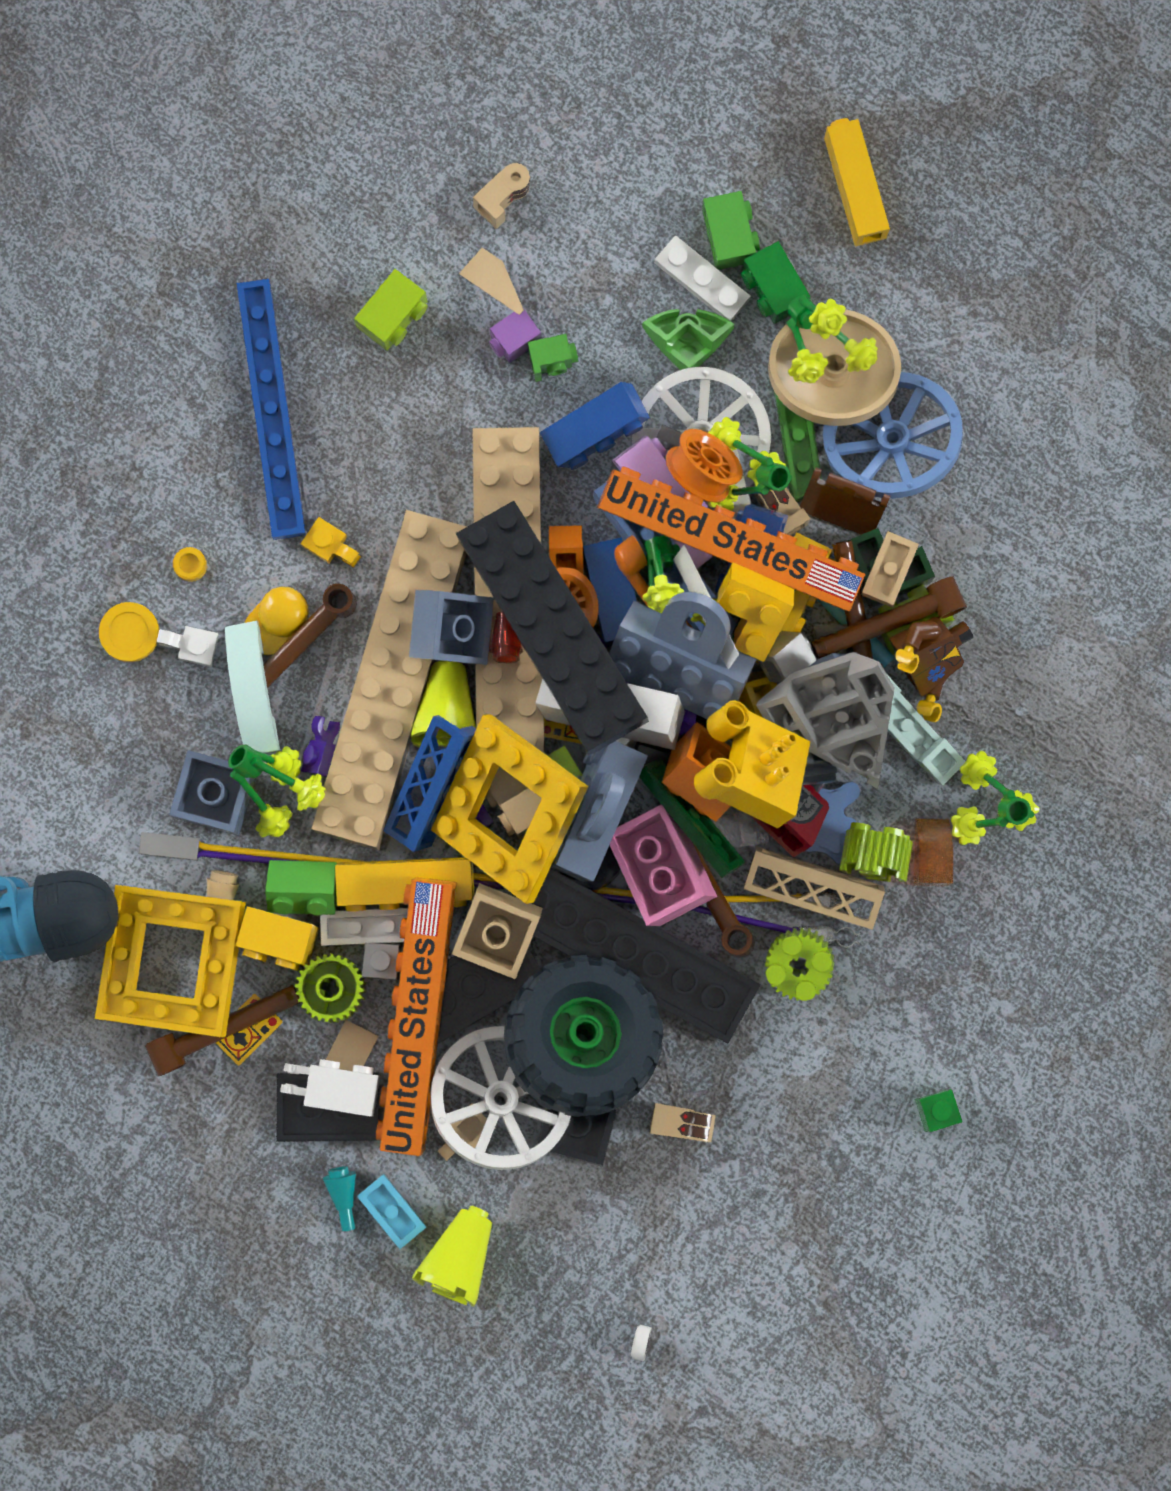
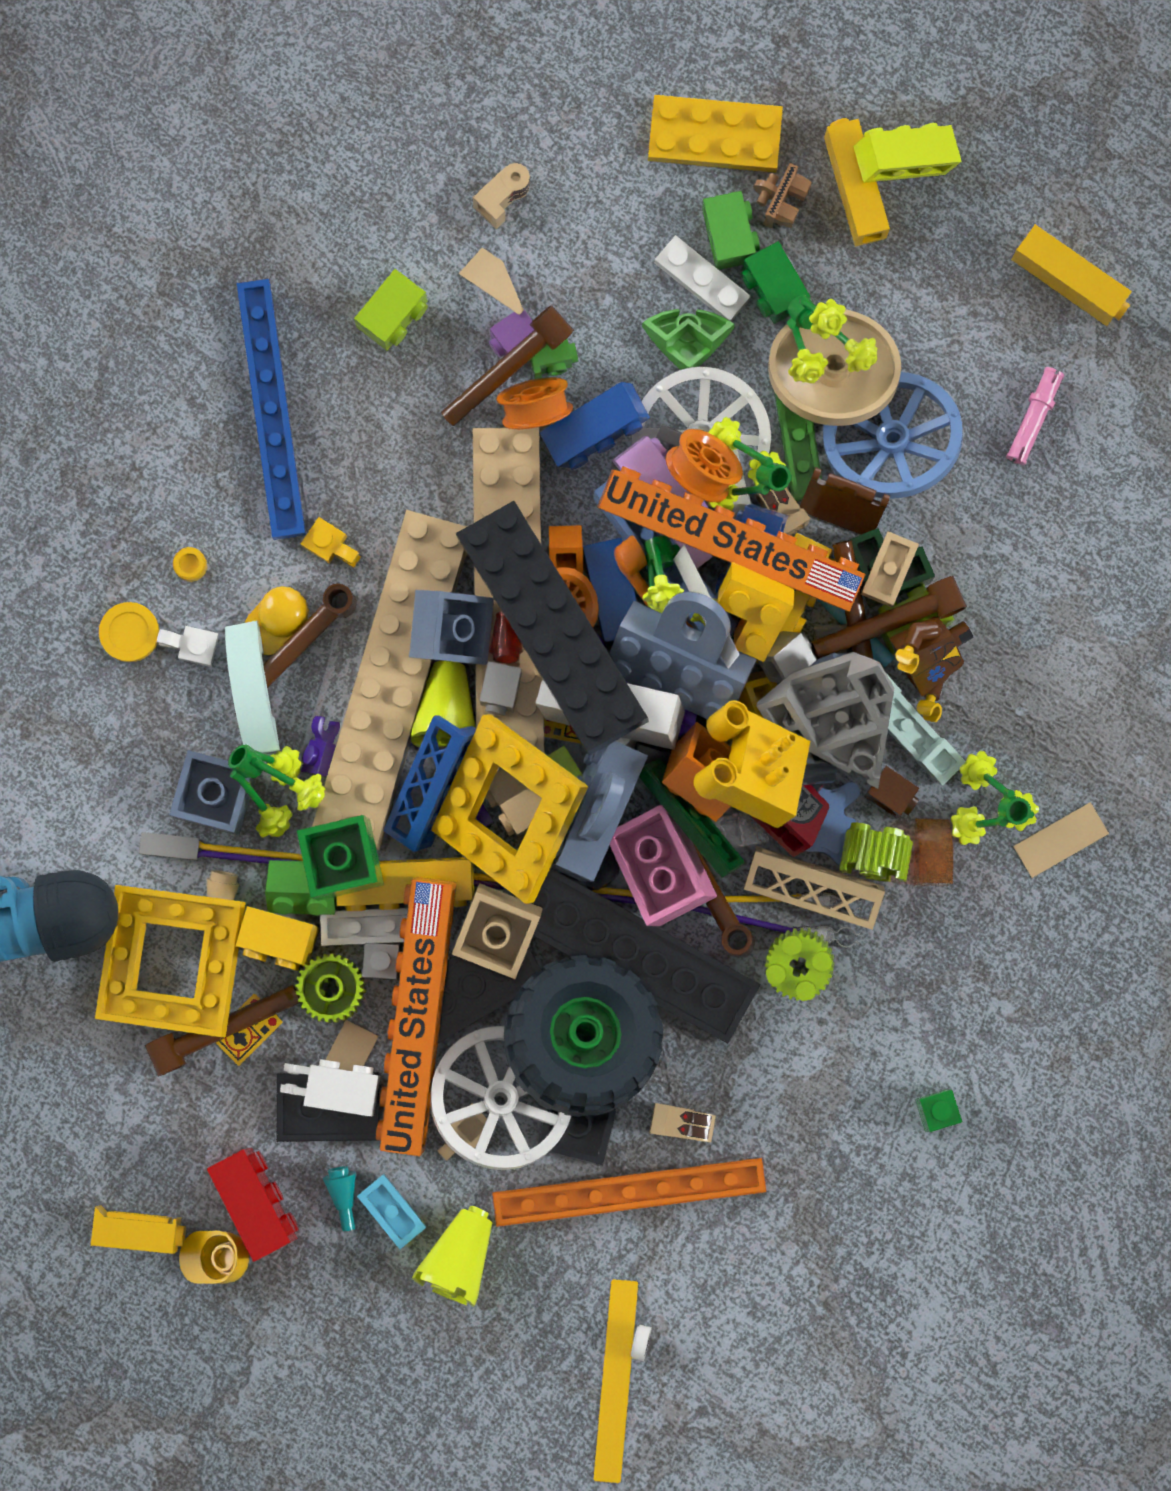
none -> yellow window [90,1205,186,1254]
none -> yellow cap [179,1231,249,1284]
none -> red brick [207,1147,299,1262]
none -> green brick [297,815,384,901]
none -> reddish brown piece [441,305,574,426]
none -> light grey brick [479,661,522,716]
none -> orange tile [492,1158,766,1227]
none -> orange wheel [496,377,573,430]
none -> yellow sticker [593,1279,638,1483]
none -> yellow plate [648,95,783,173]
none -> medium nougat hips [753,163,812,228]
none -> neon yellow brick [853,123,962,183]
none -> reddish brown brick [864,765,920,819]
none -> bright pink pin [1006,367,1065,465]
none -> yellow brick [1011,224,1132,326]
none -> tan sticker [1013,802,1109,878]

